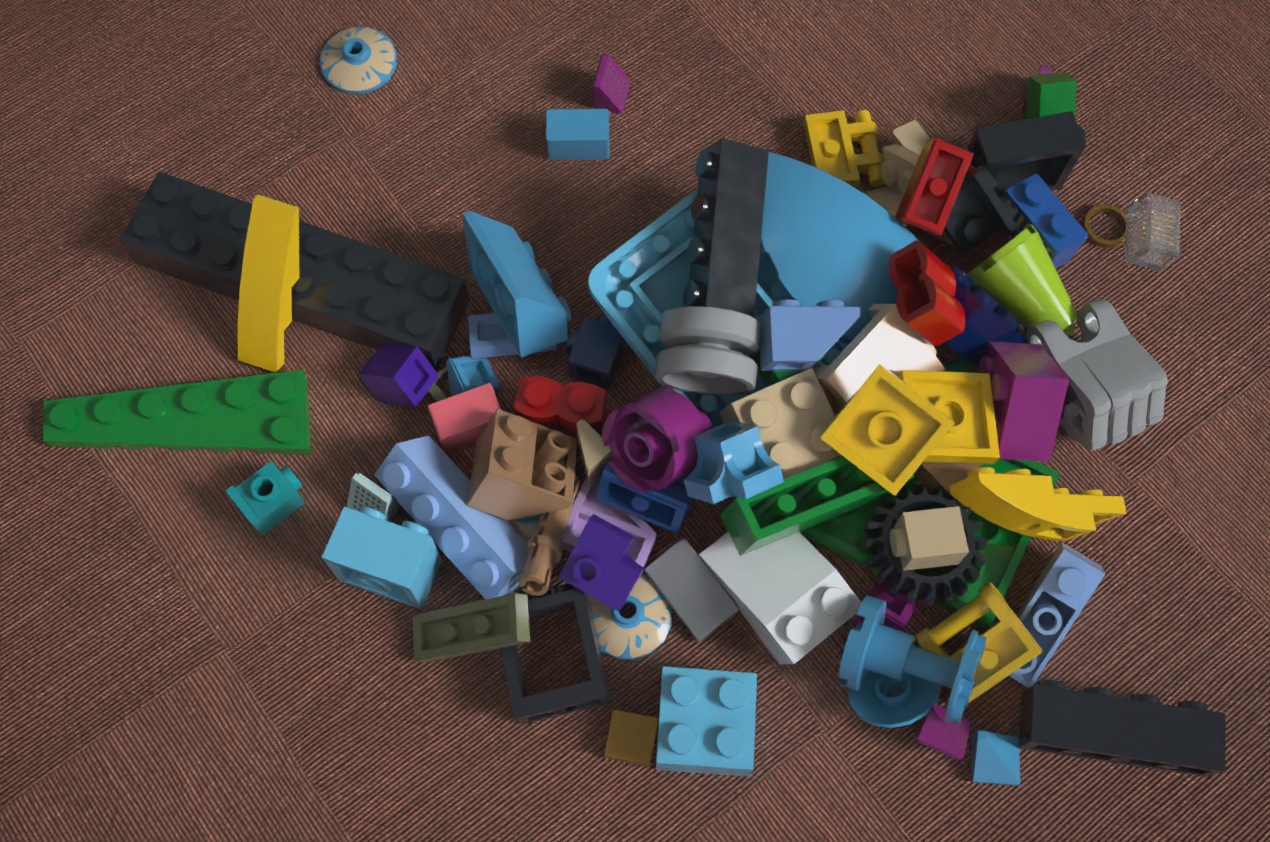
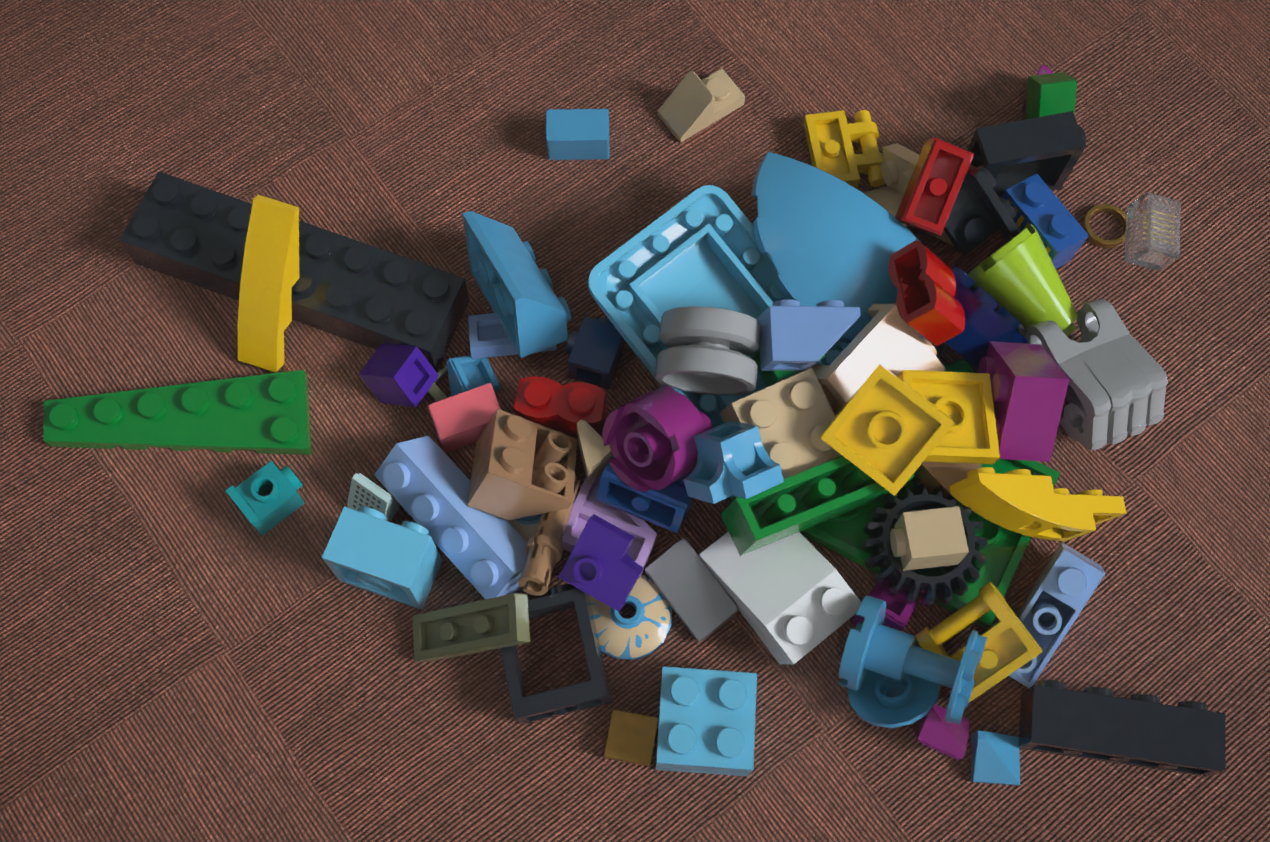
tan dish [319,27,397,94] -> none
magenta slope [592,53,630,114] -> none
black brick [683,138,769,318] -> none
tan slope [892,120,930,155] -> none
none -> tan slope [658,69,745,143]

